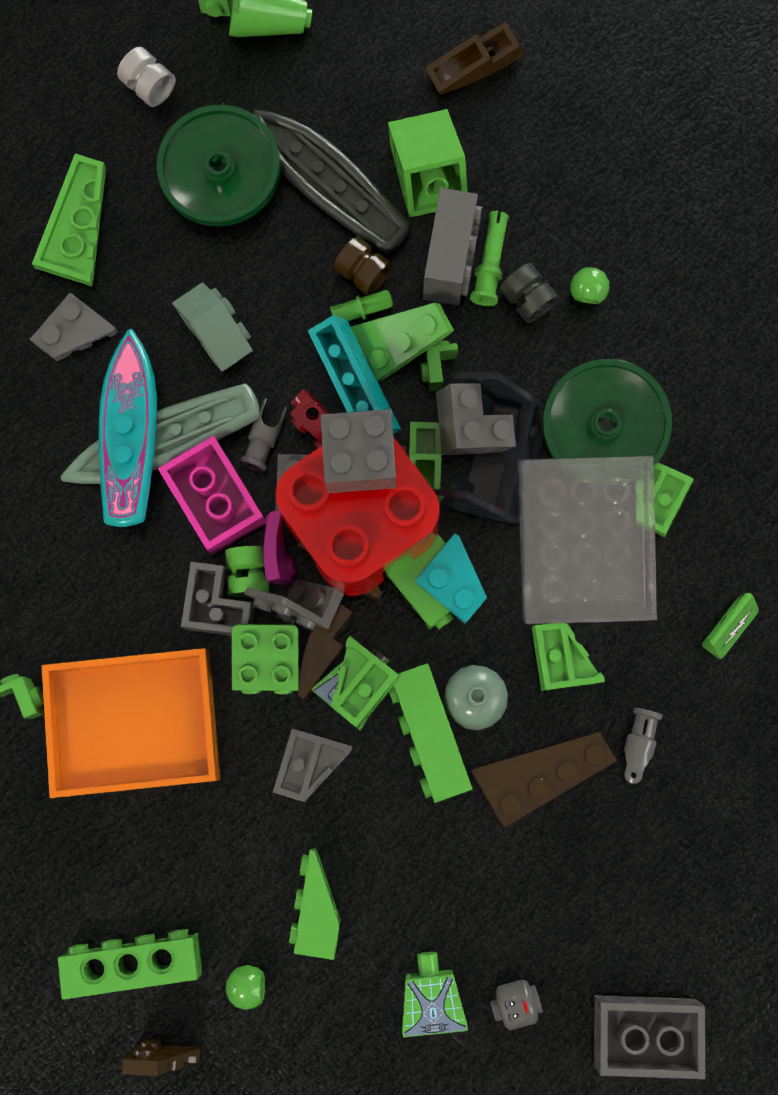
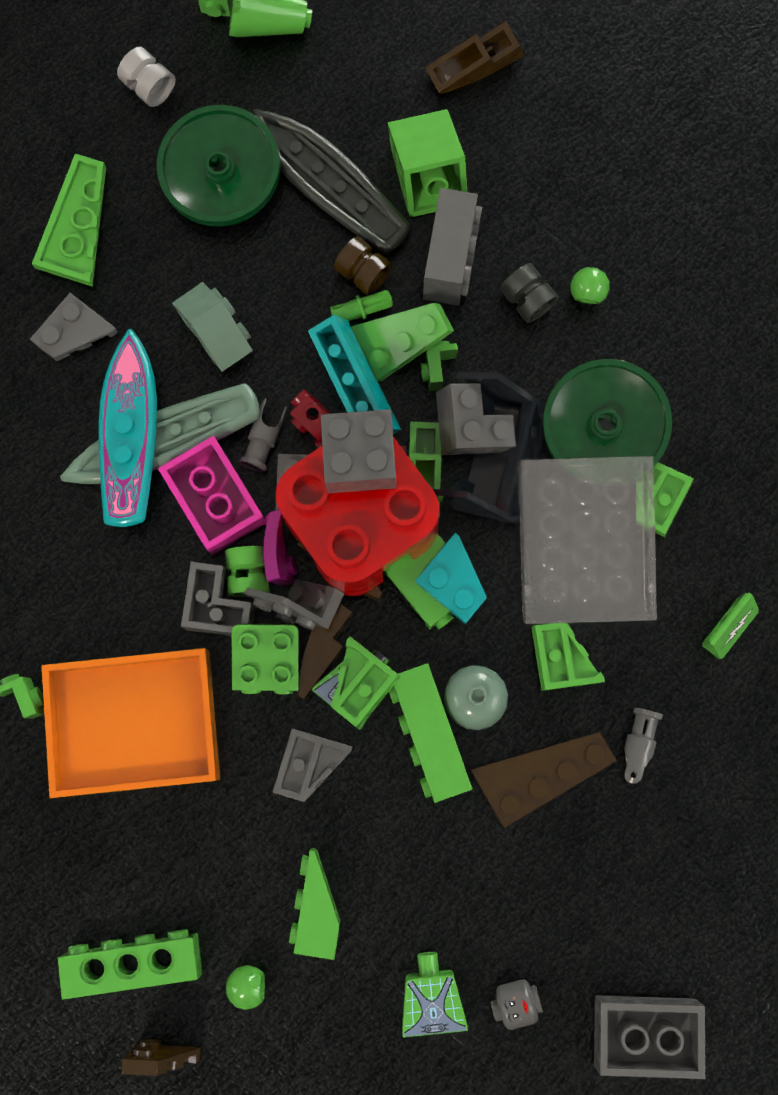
bright green pin [470,211,509,306] -> none

